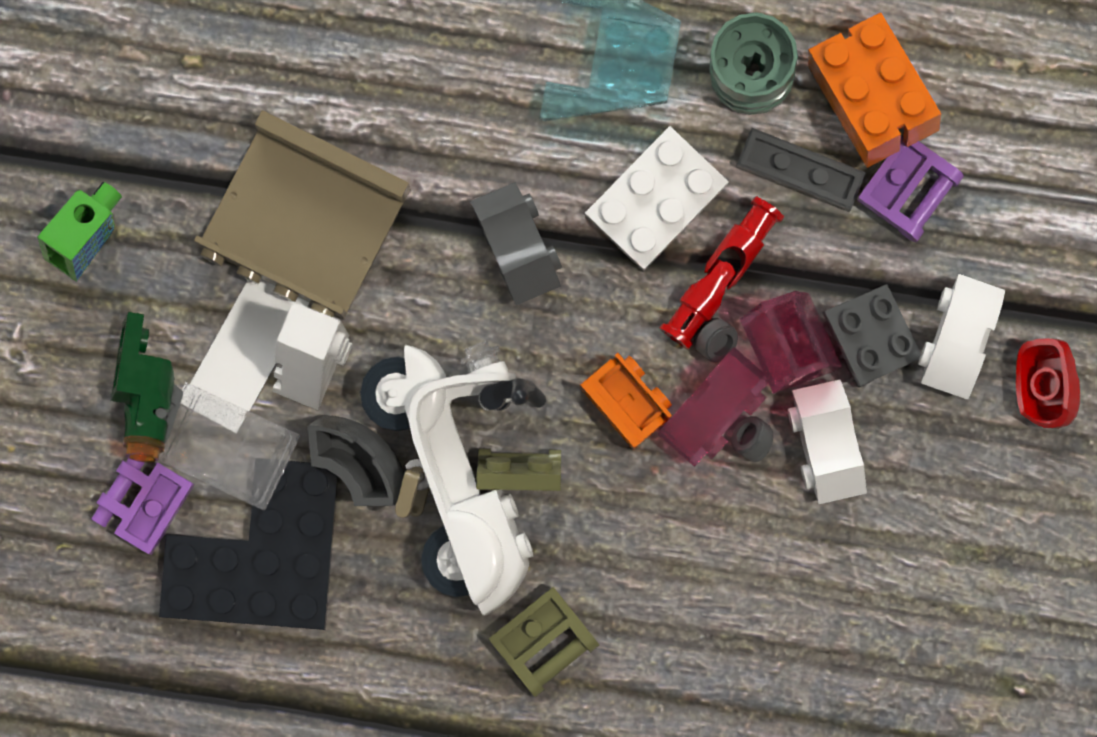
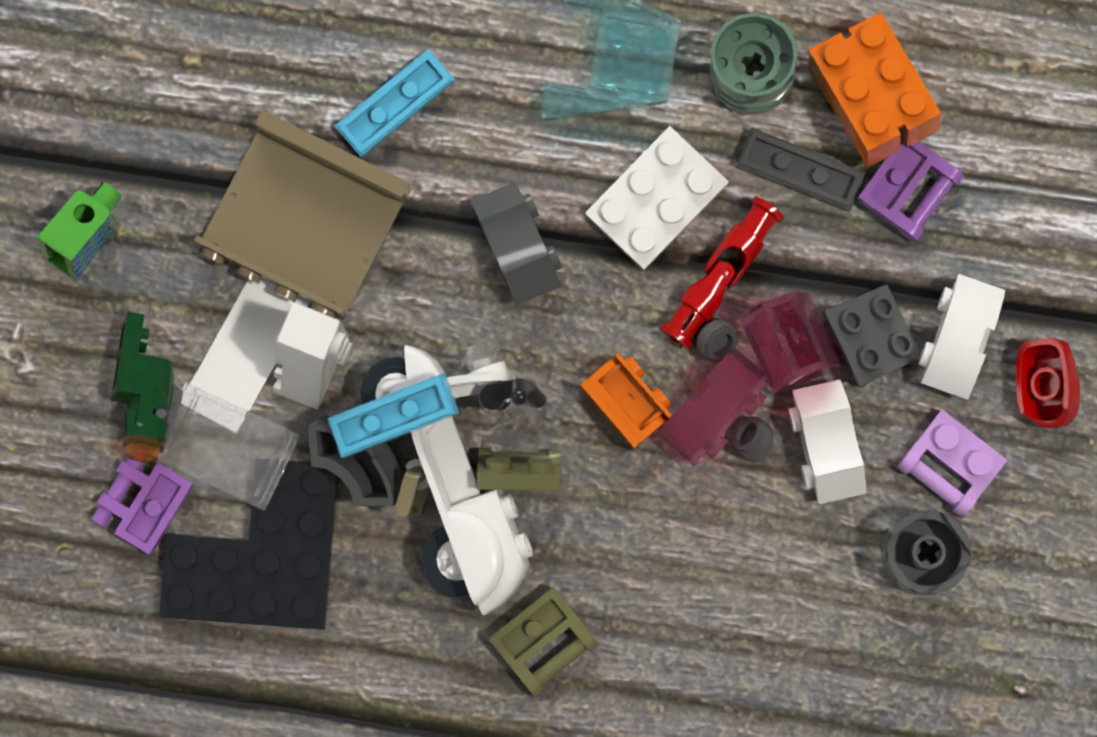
none -> medium azure tile [327,374,460,458]
none -> medium azure tile [335,49,455,159]
none -> dark grey brick [881,511,970,595]
none -> lavender plate [896,409,1008,519]

